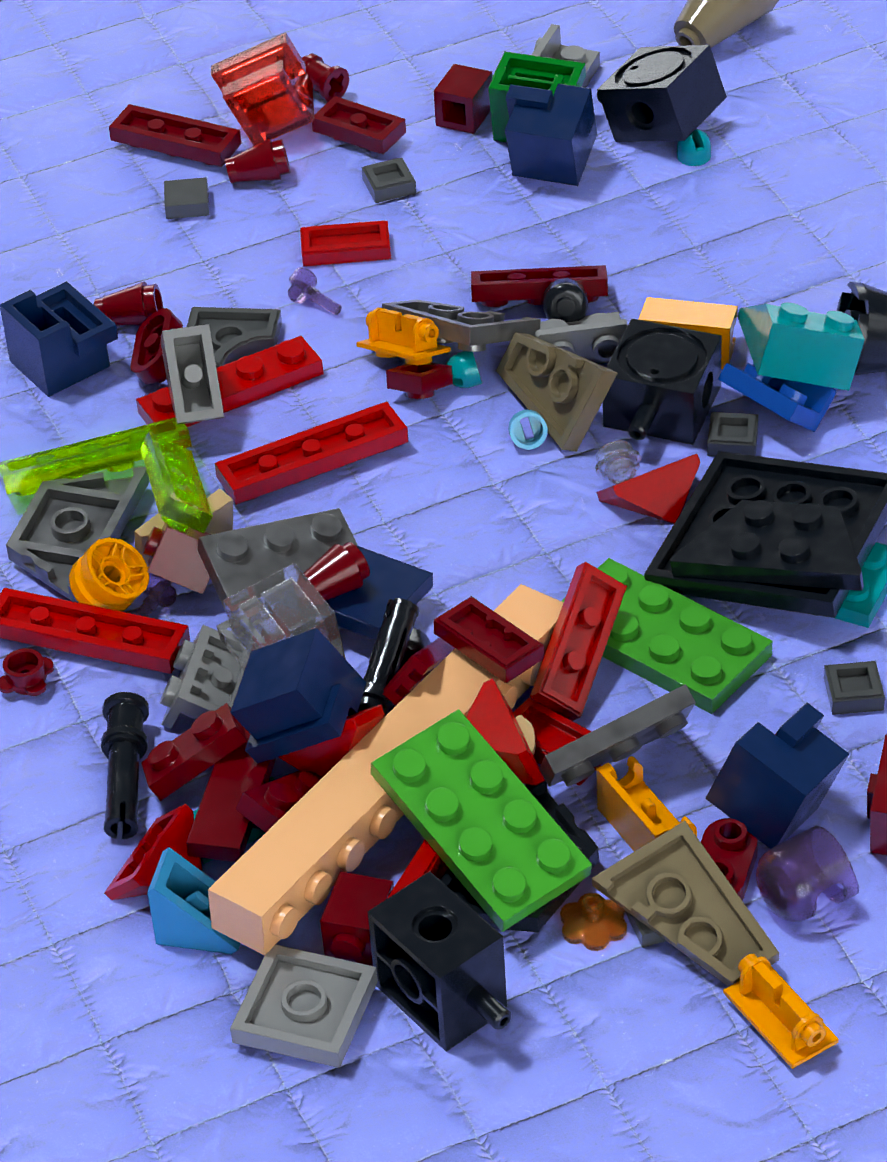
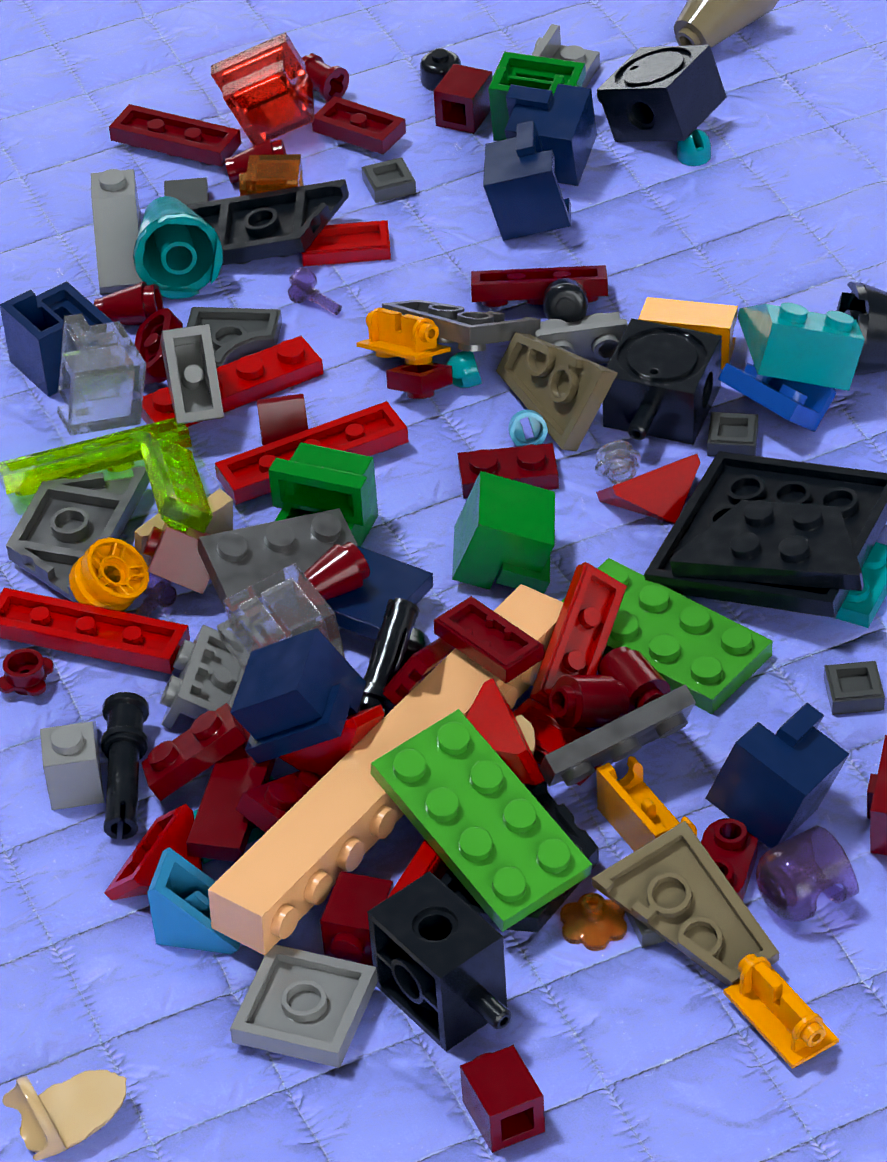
none -> tan piece [2,1070,126,1161]
none -> light grey slope [40,721,104,810]
none -> clear plate [57,313,146,436]
none -> light grey slope [91,169,143,295]
none -> teal cone [133,196,223,299]
none -> black wing [186,179,349,265]
none -> clear orange brick [239,154,304,196]
none -> dark red slope [256,394,308,446]
none -> green plate [268,442,378,547]
none -> black piece [420,48,461,91]
none -> green plate [452,471,555,594]
none -> dark red plate [457,443,559,499]
none -> dark red brick [460,1045,545,1153]
none -> dark blue plate [483,120,571,241]
none -> dark red brick [549,675,630,728]
none -> dark red brick [598,646,671,714]

